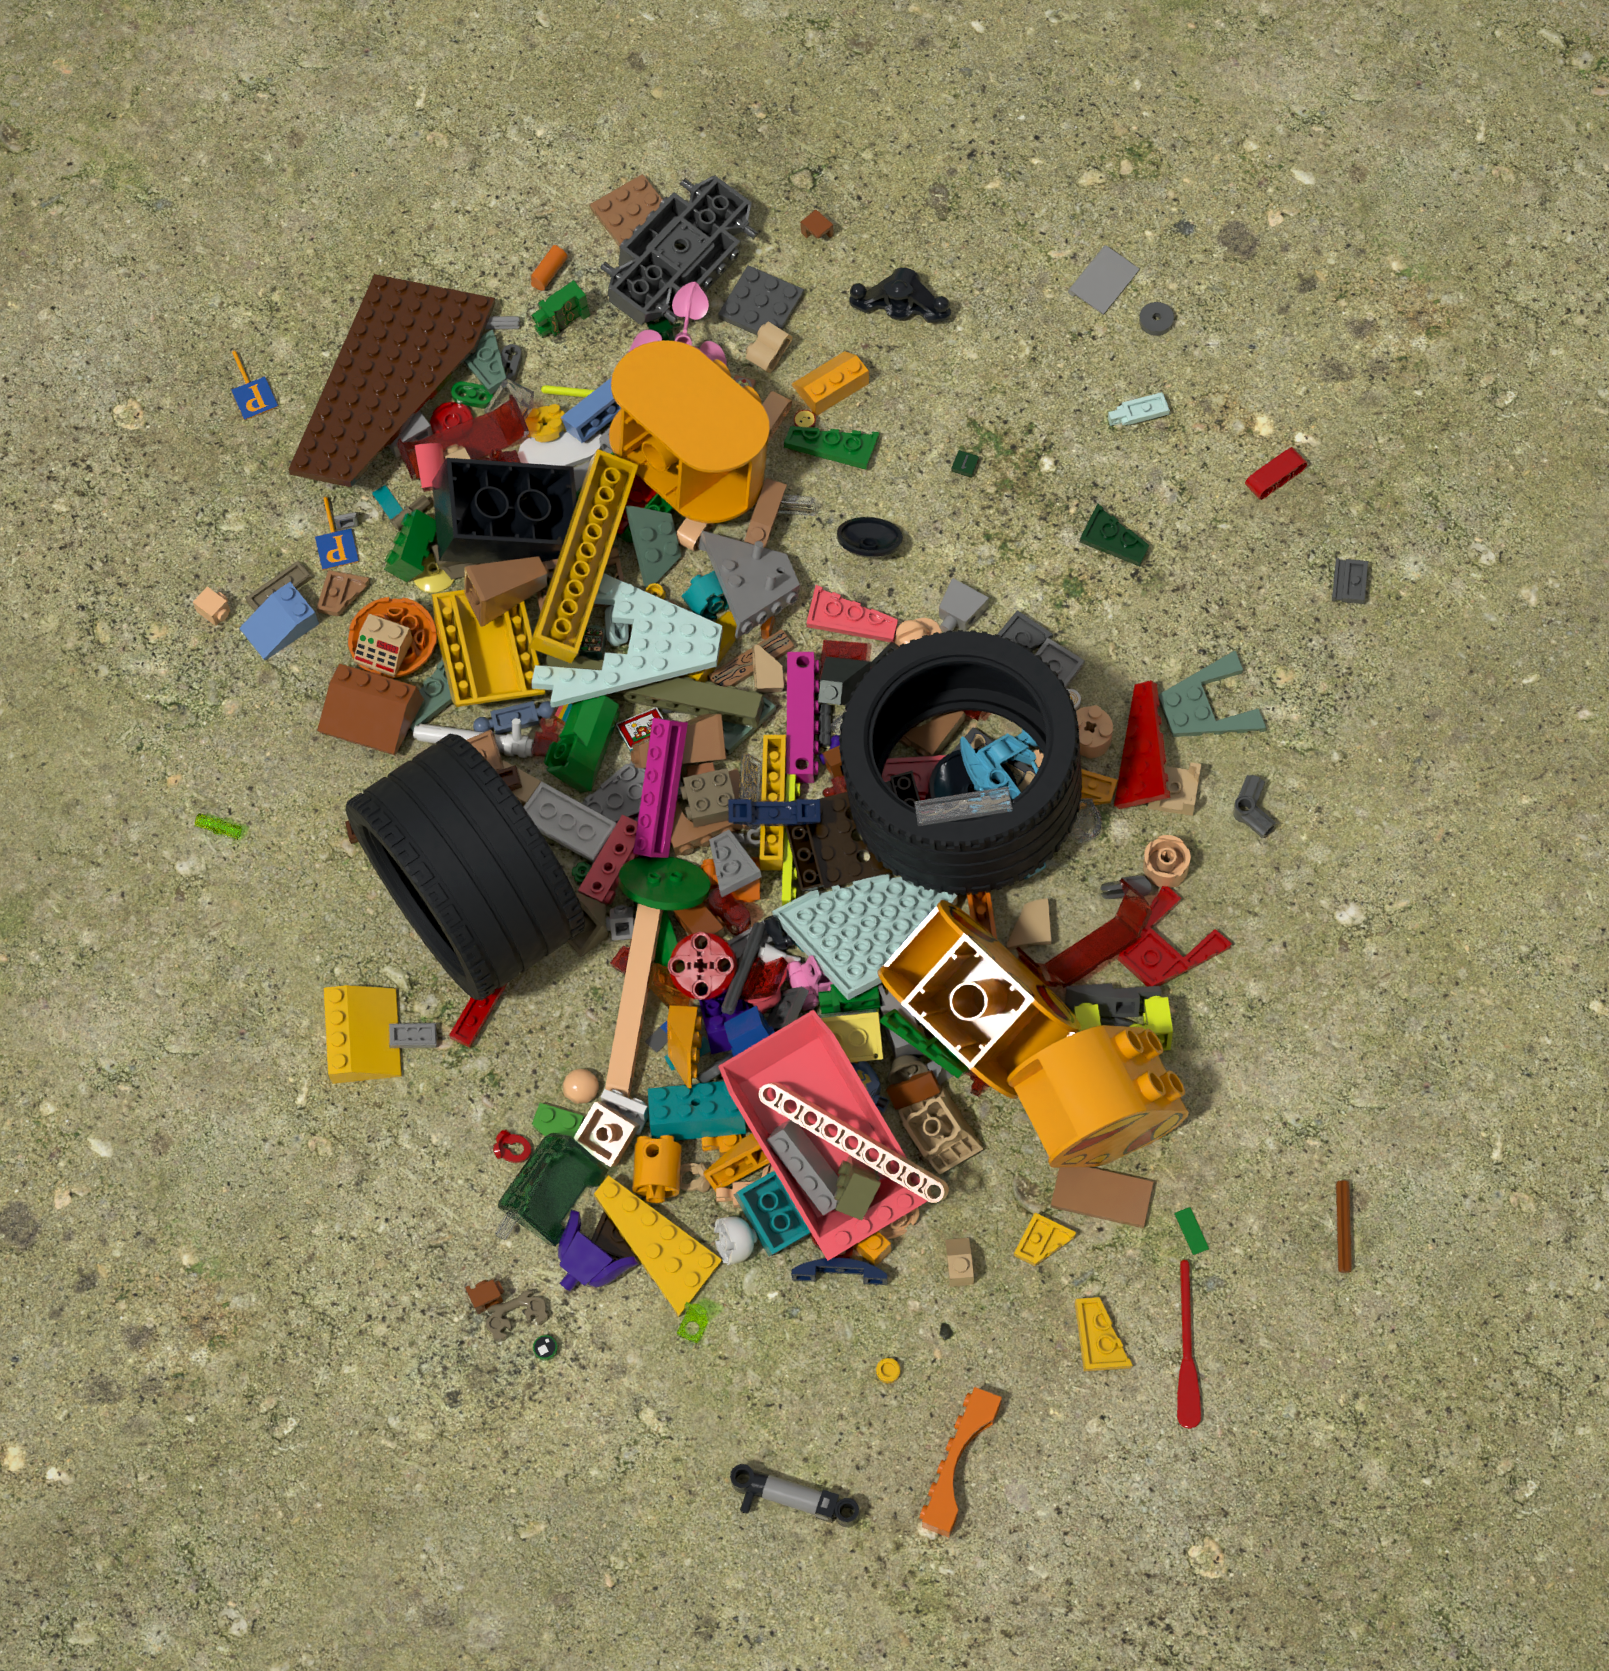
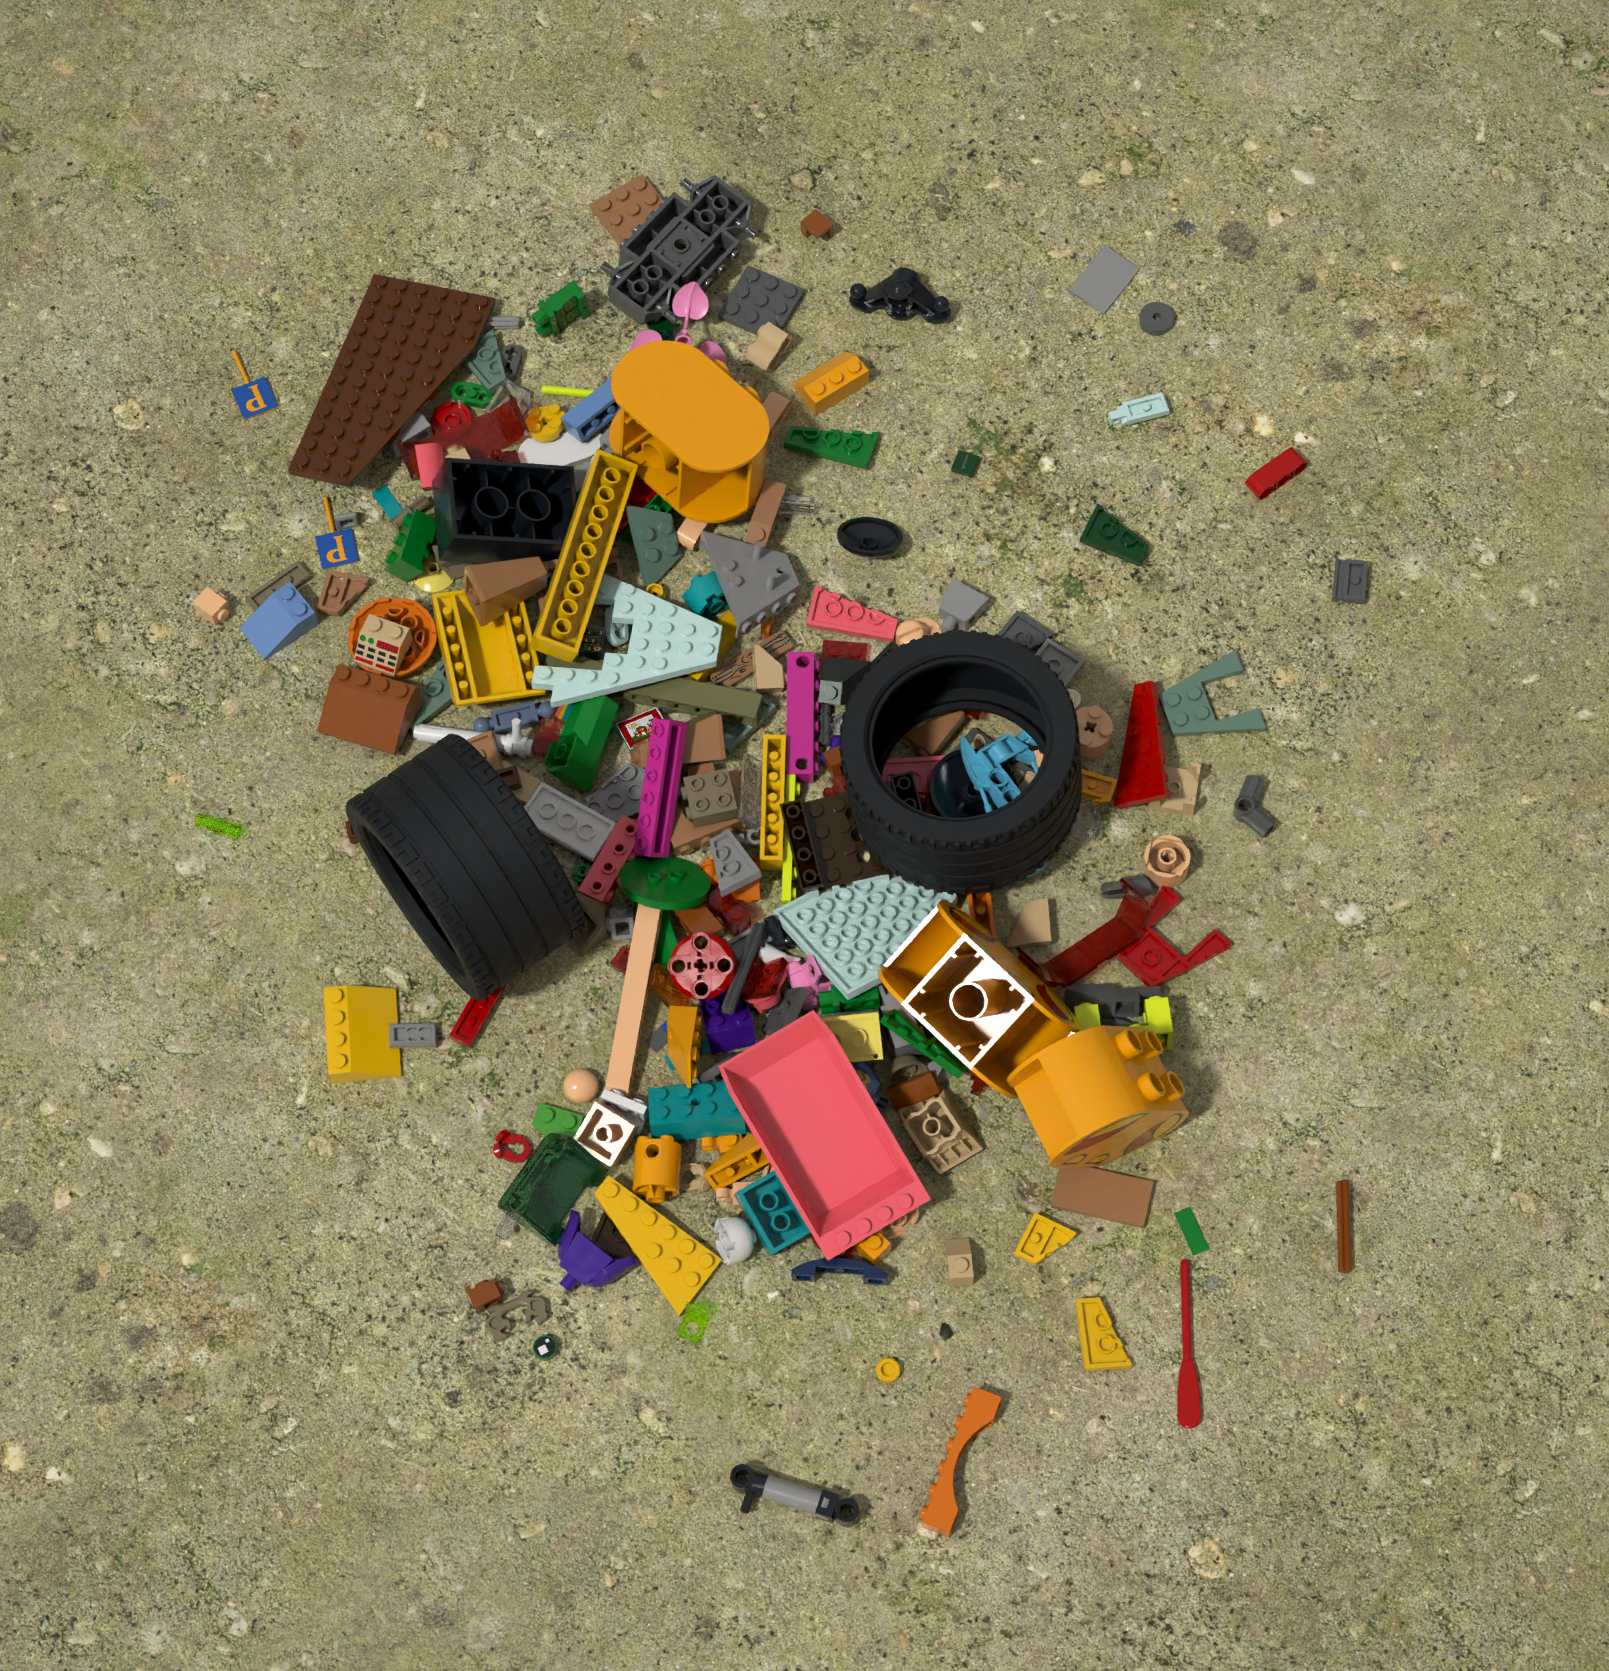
orange brick [531,245,568,291] -> none
blue plate [724,1005,775,1057] -> none
dark blue slope [728,799,820,826] -> none
light nougat beam [759,1082,949,1203] -> none
light grey brick [766,1119,838,1215] -> none
light yellow tile [794,410,816,428] -> none
olive wedge [834,1155,881,1220] -> none
clear tile [914,787,1012,826] -> none

